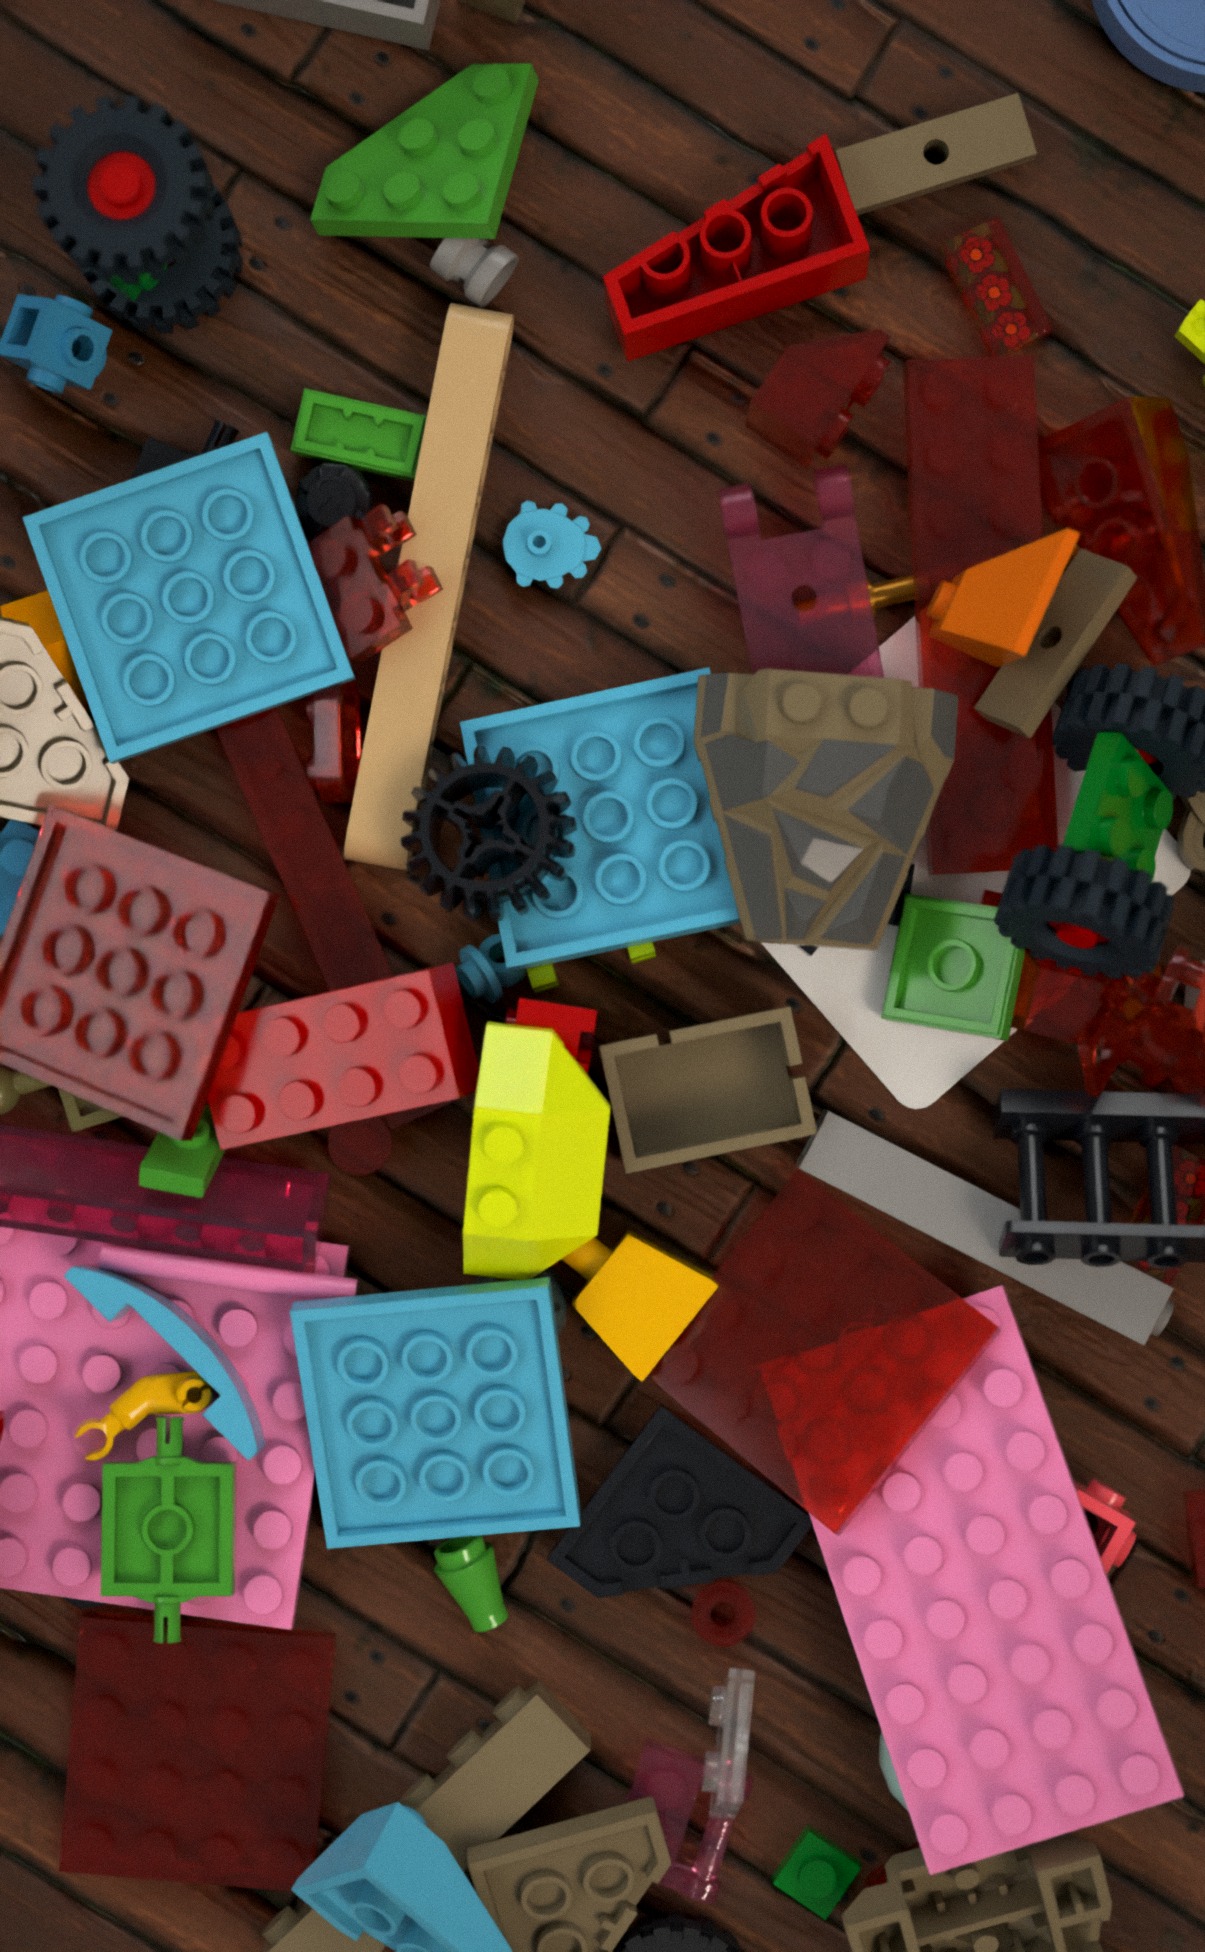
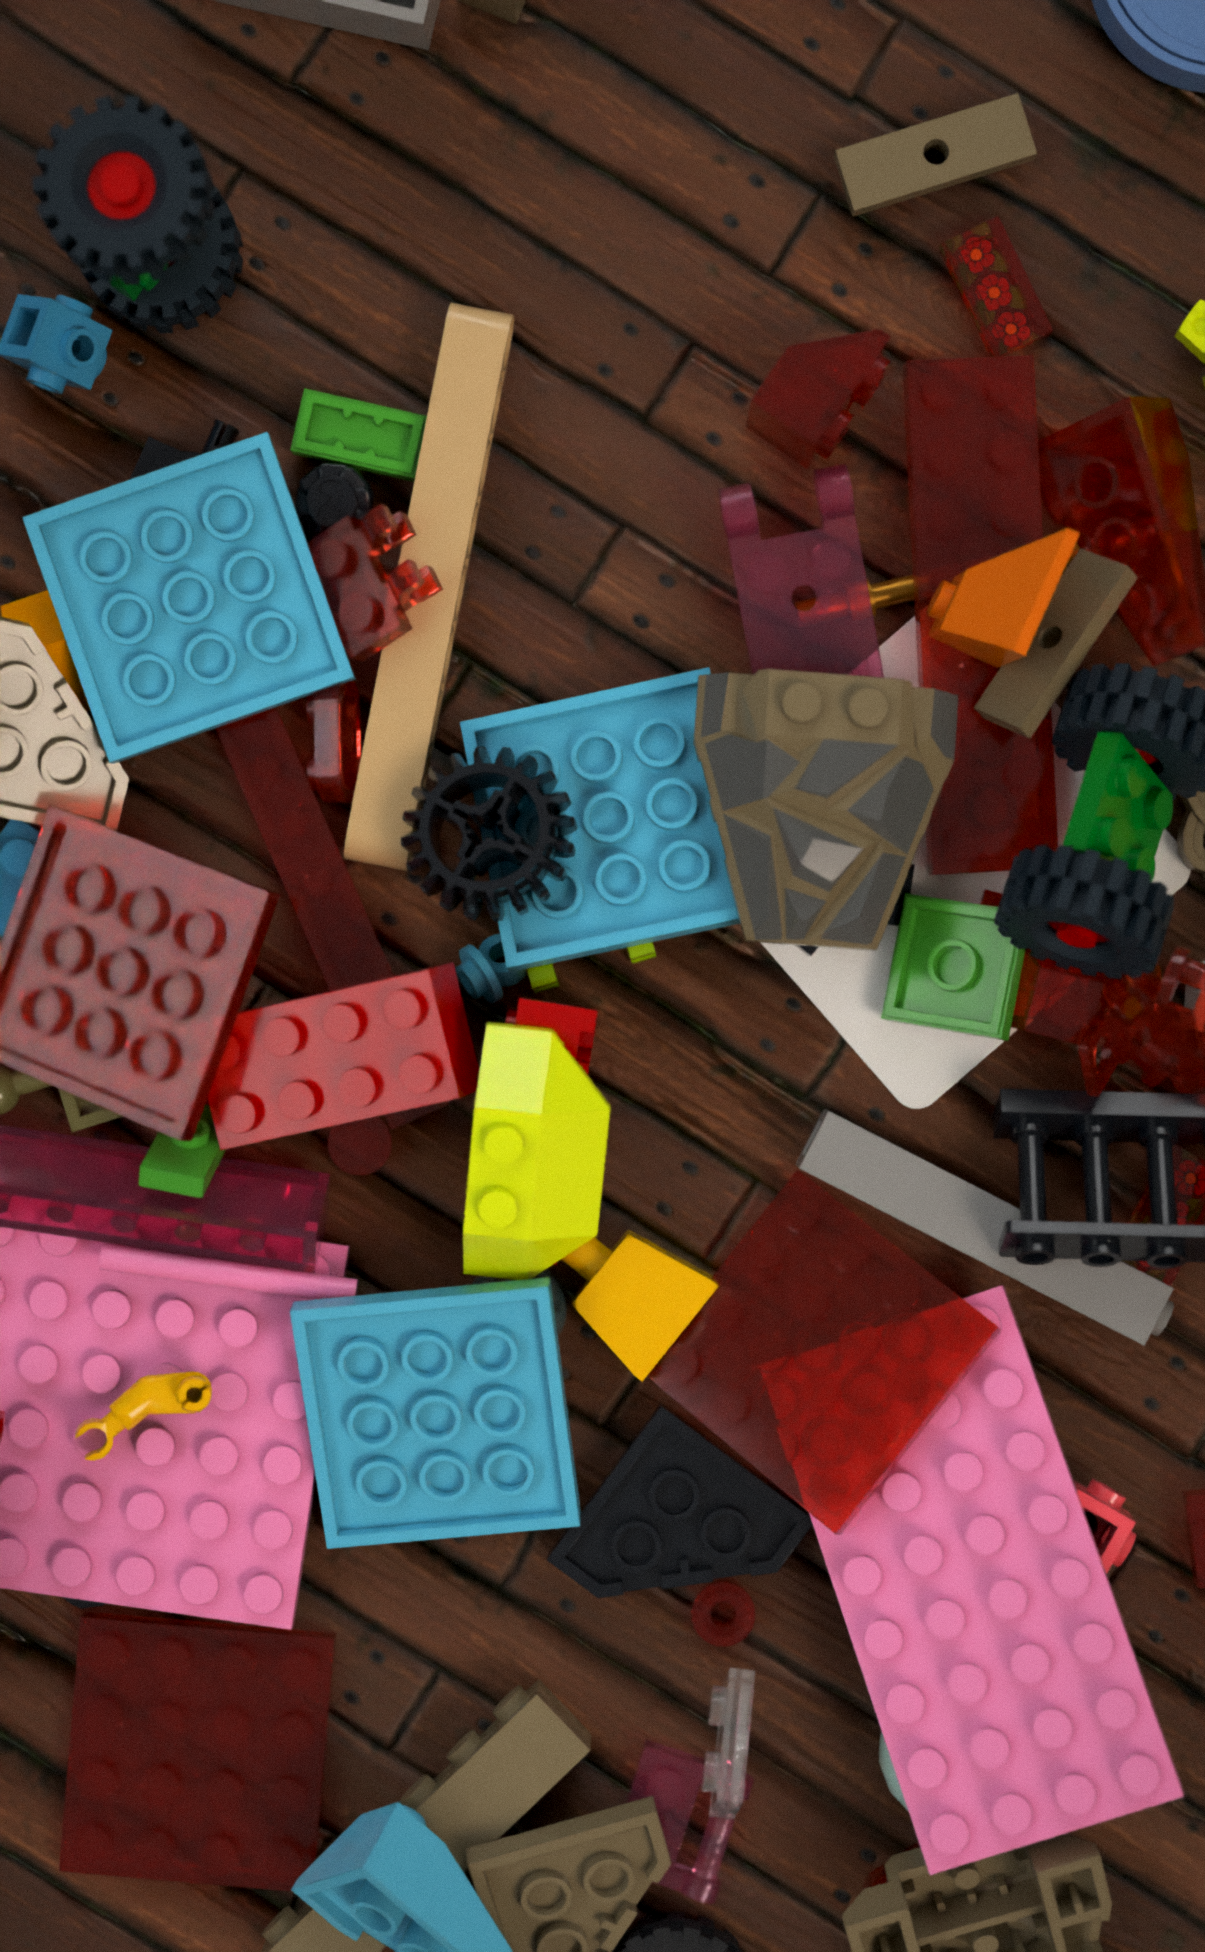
medium azure slope [63,1265,266,1461] -> none
bright green plate [101,1416,236,1643] -> none
bright green plate [310,63,539,239] -> none
light grey wheel [430,238,519,308] -> none
bright green cone [434,1535,508,1632] -> none
medium azure piece [502,500,602,589] -> none
dark tan piece [599,1006,817,1174] -> none
red wedge [603,134,870,362] -> none
green plate [772,1824,862,1920] -> none

